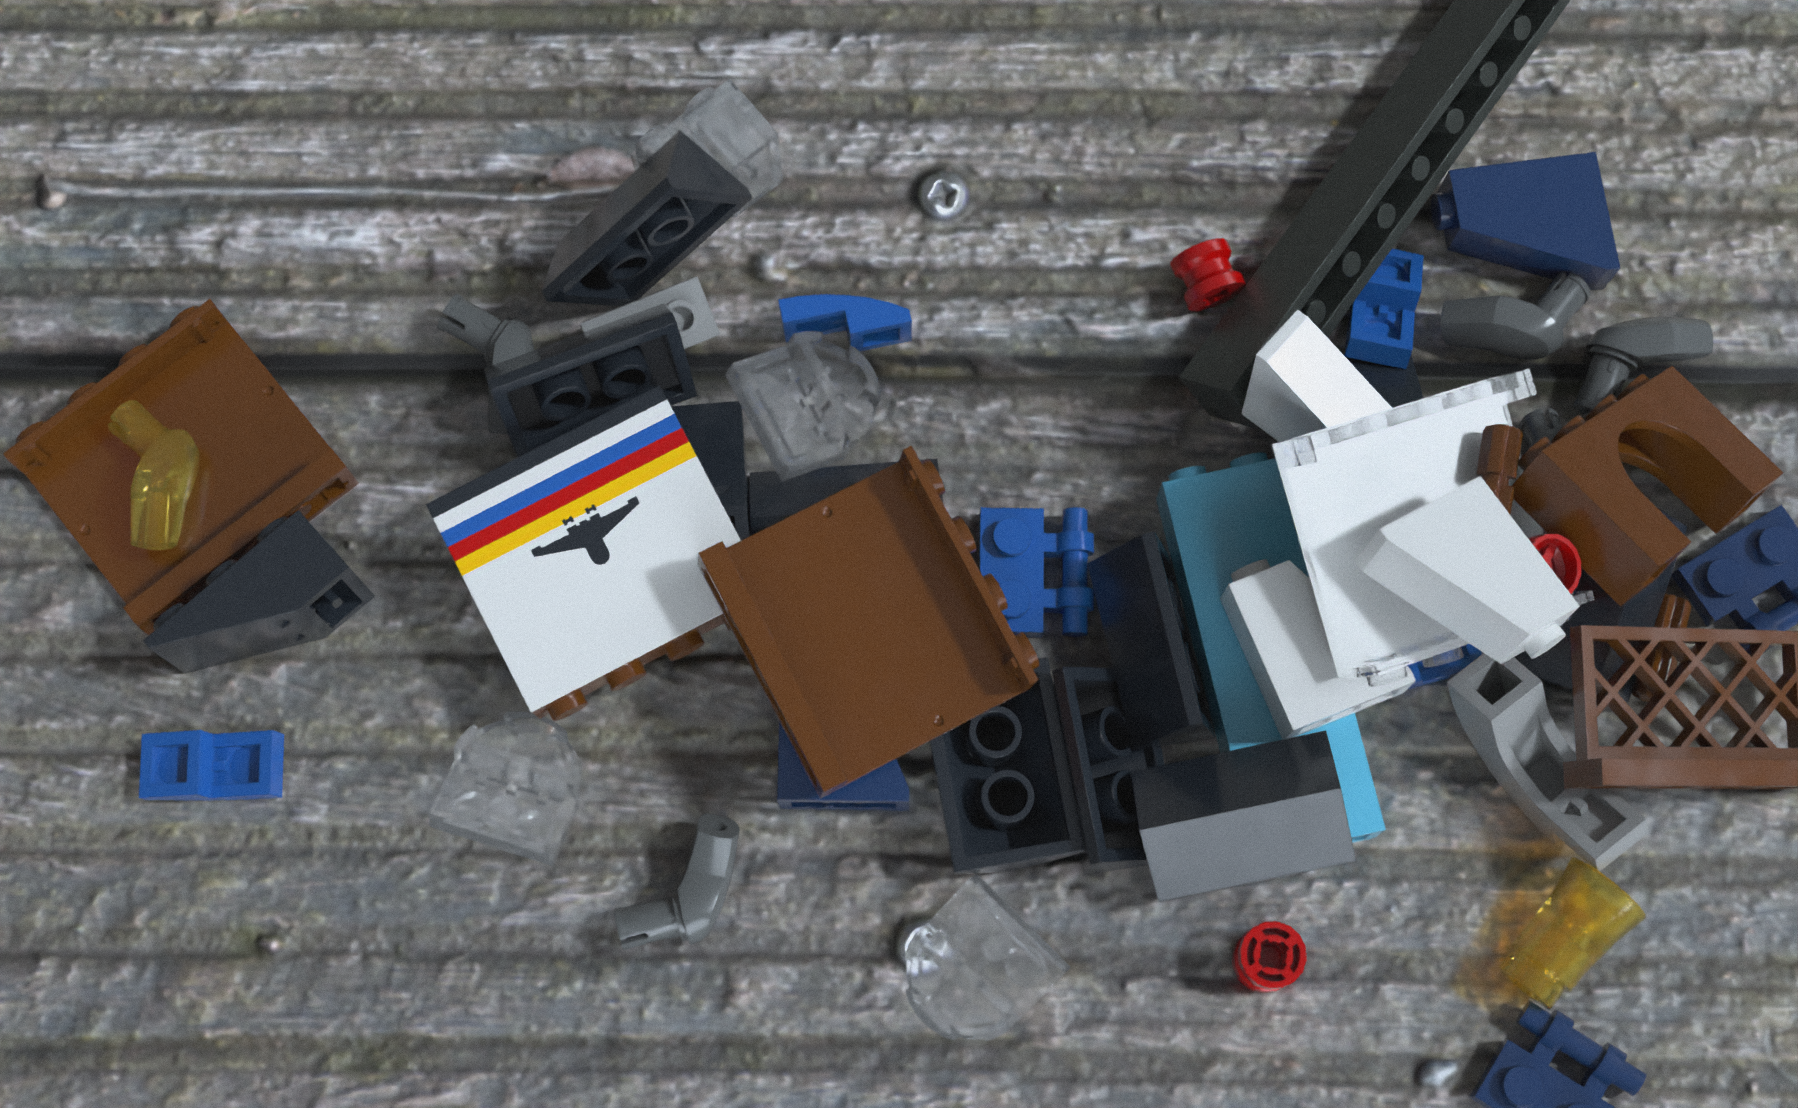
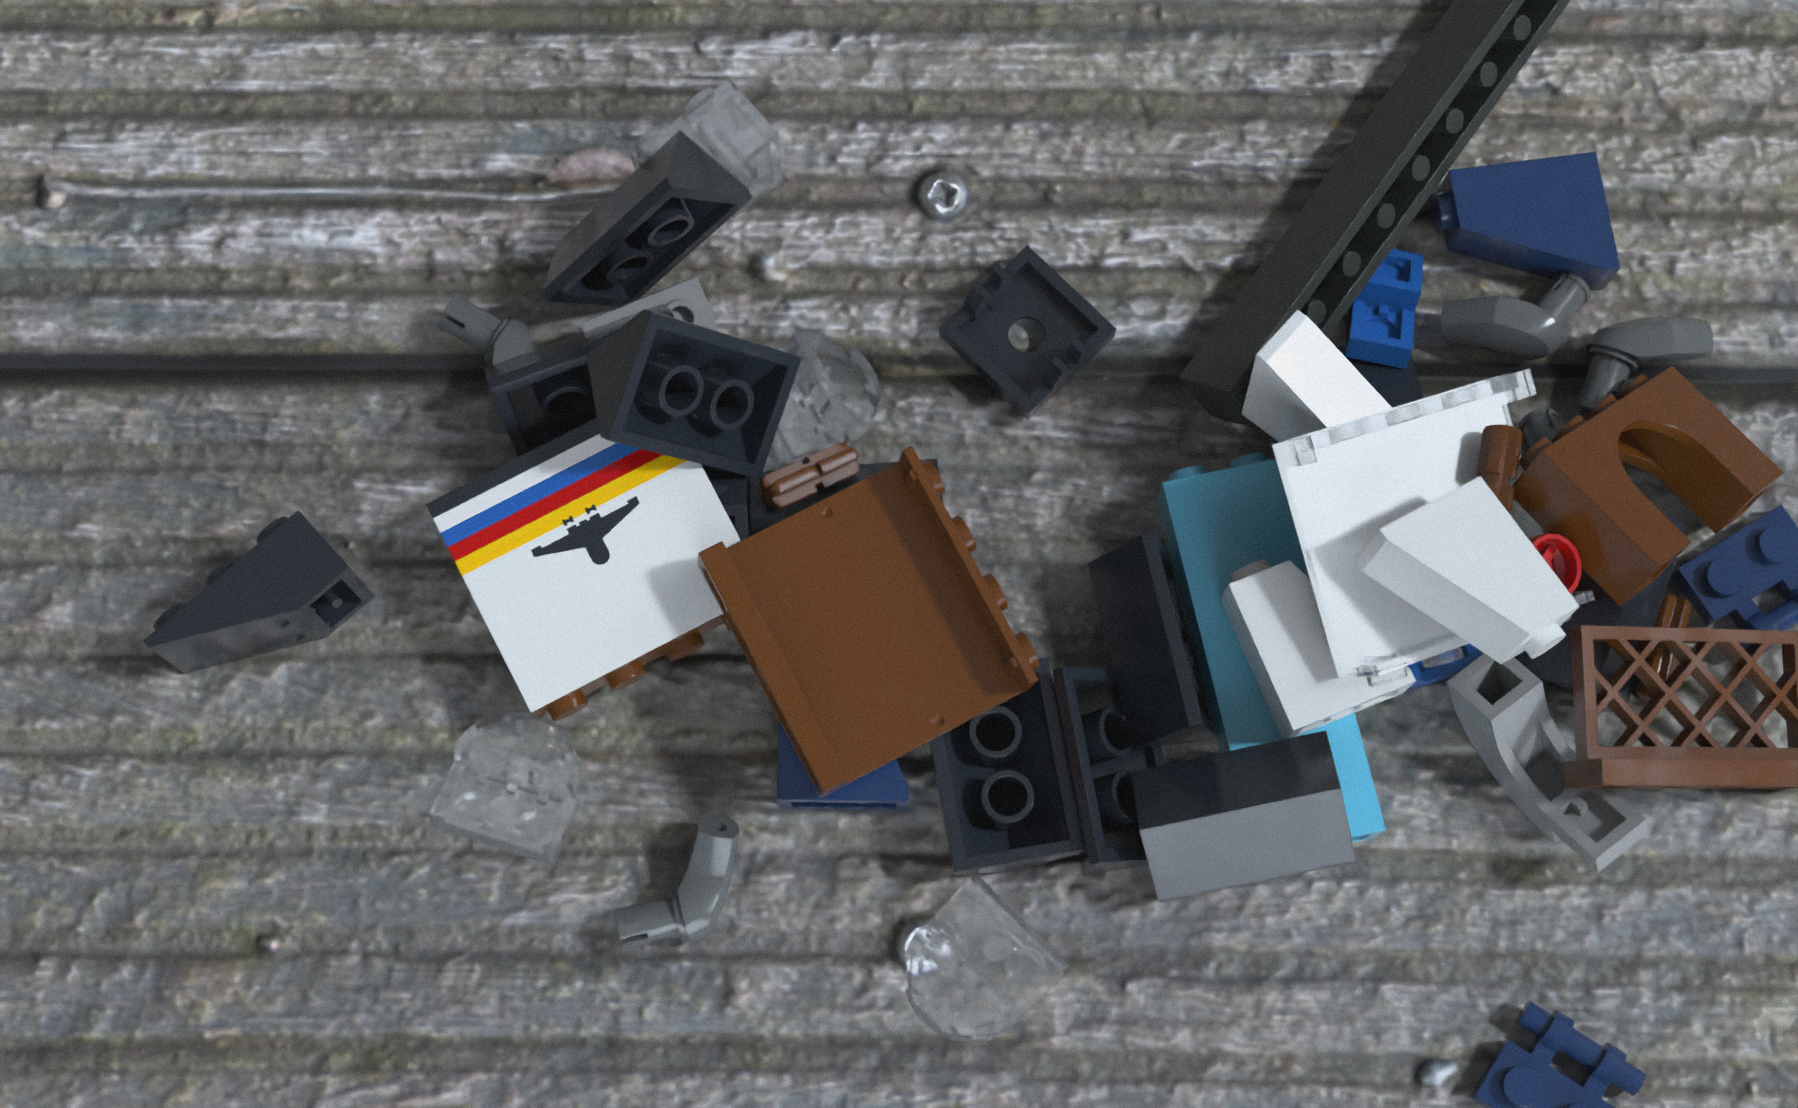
reddish brown panel [3,299,359,635] -> none
clear yellow arm [108,400,200,550] -> none
blue slope [139,730,284,801] -> none
blue slope [778,294,912,353] -> none
blue plate [979,507,1094,638] -> none
red wheel [1170,238,1246,311] -> none
red wheel [1232,921,1307,993] -> none
clear yellow plant [1498,857,1646,1010] -> none
none -> black slope [586,309,802,479]
none -> reddish brown piece [759,442,860,511]
none -> black piece [939,245,1116,420]

